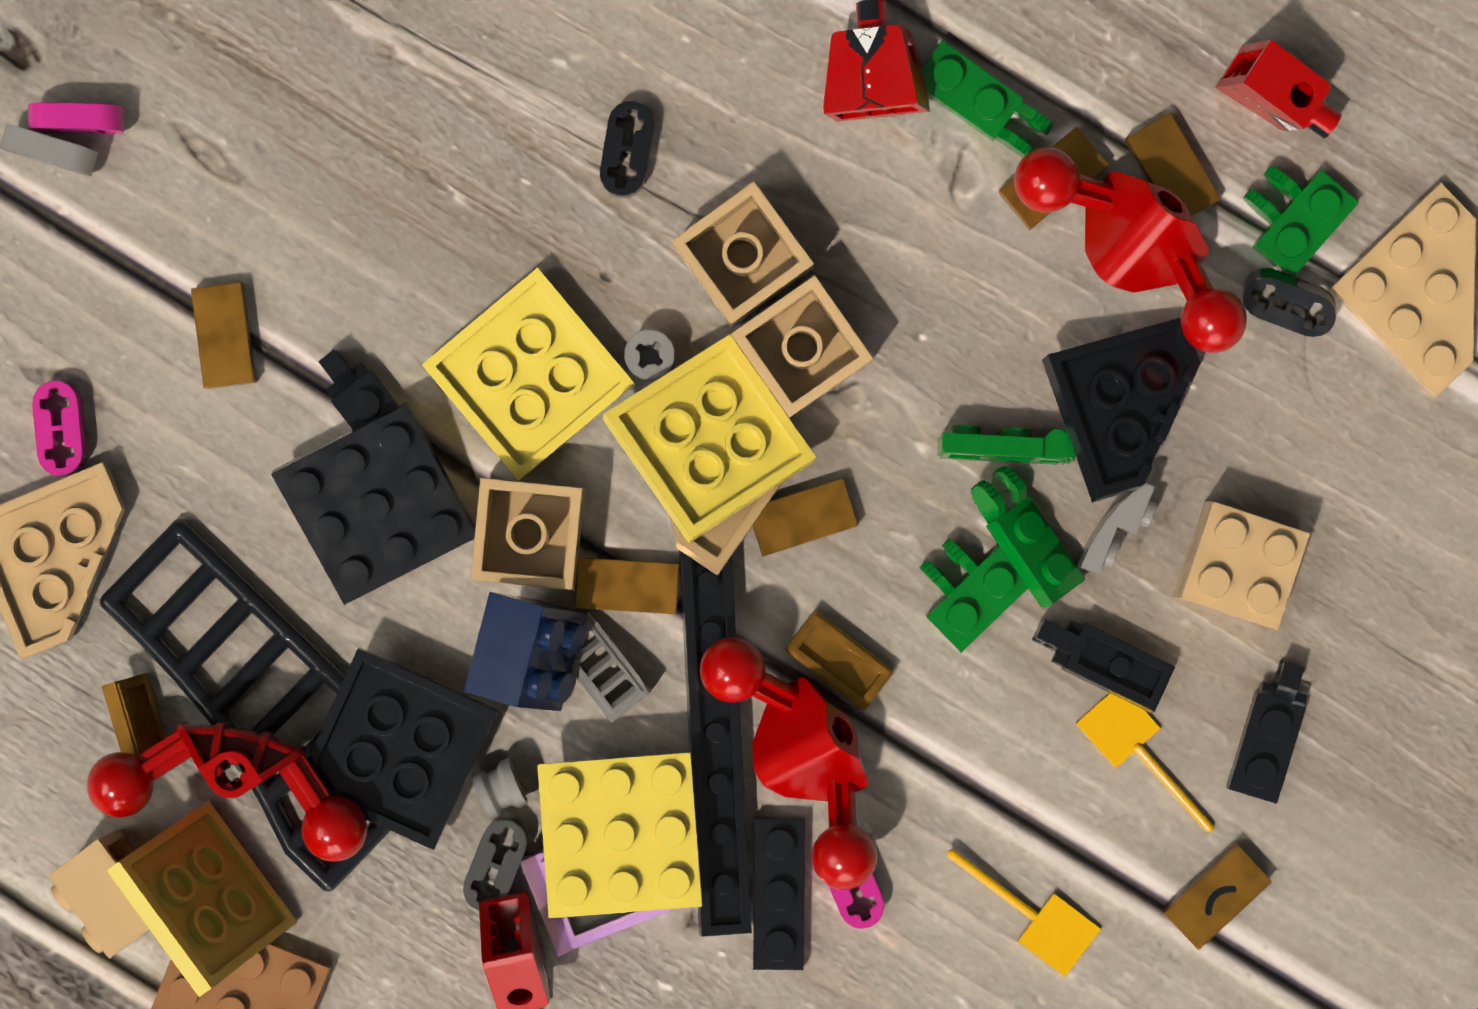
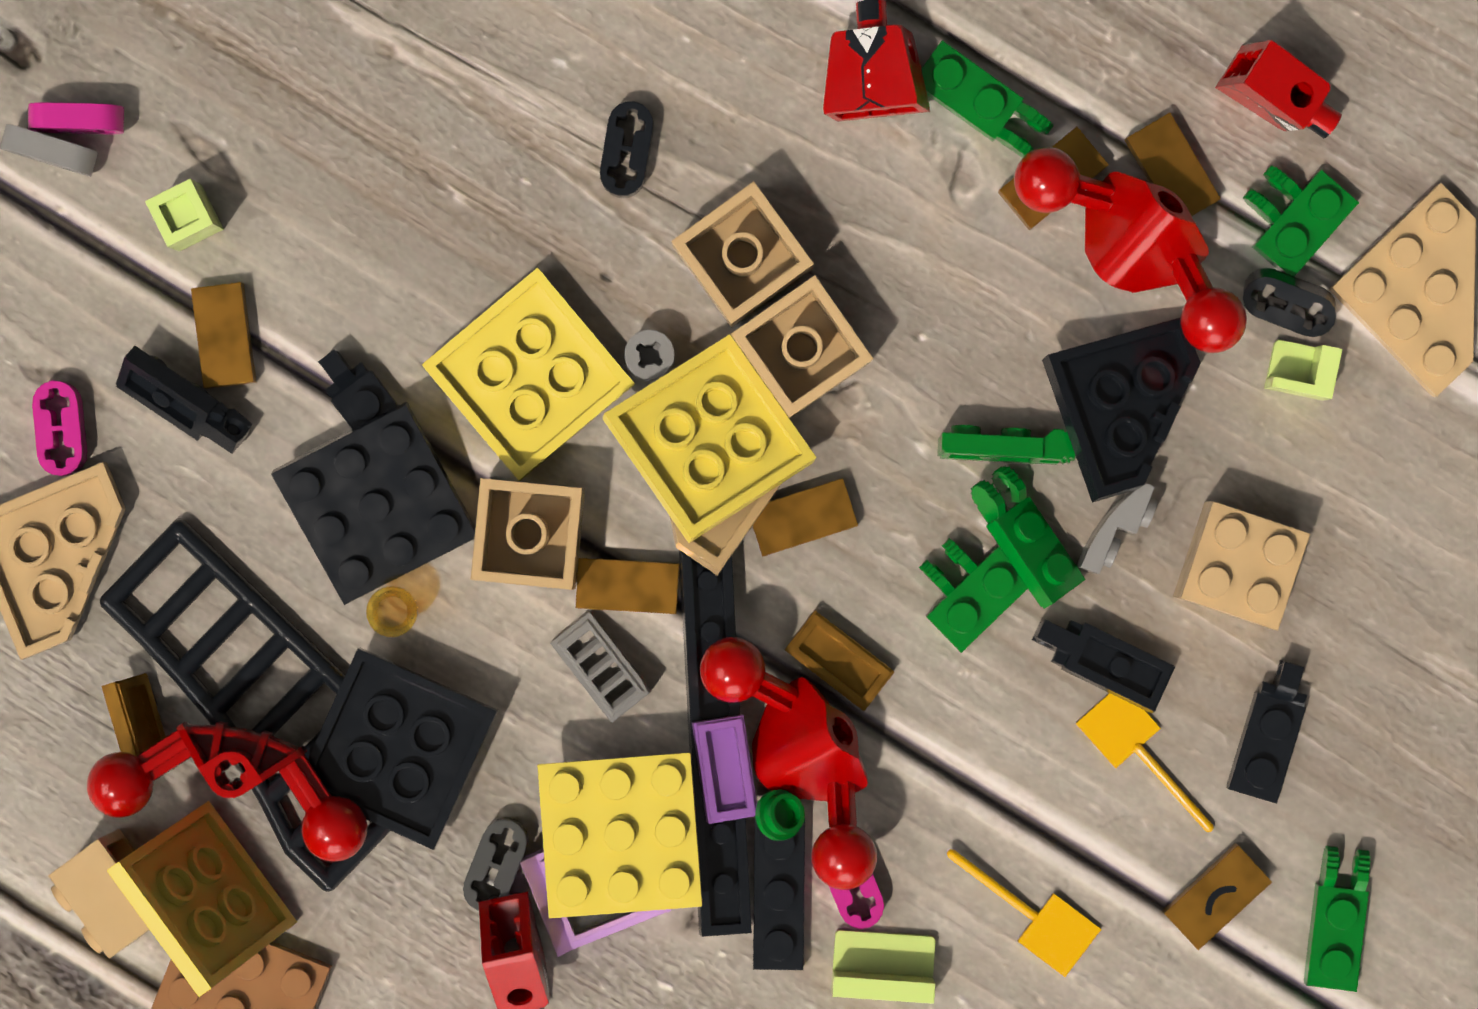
dark blue brick [464,592,586,711] -> none
light grey wheel [471,758,528,820] -> none
none -> black hinge [116,345,252,454]
none -> yellowish green panel [145,179,224,251]
none -> clear yellow piece [366,586,418,637]
none -> medium lavender tile [691,714,757,824]
none -> green plate [755,789,805,841]
none -> yellowish green panel [831,929,936,1004]
none -> yellowish green panel [1264,340,1342,401]
none -> green hinge [1304,845,1371,992]

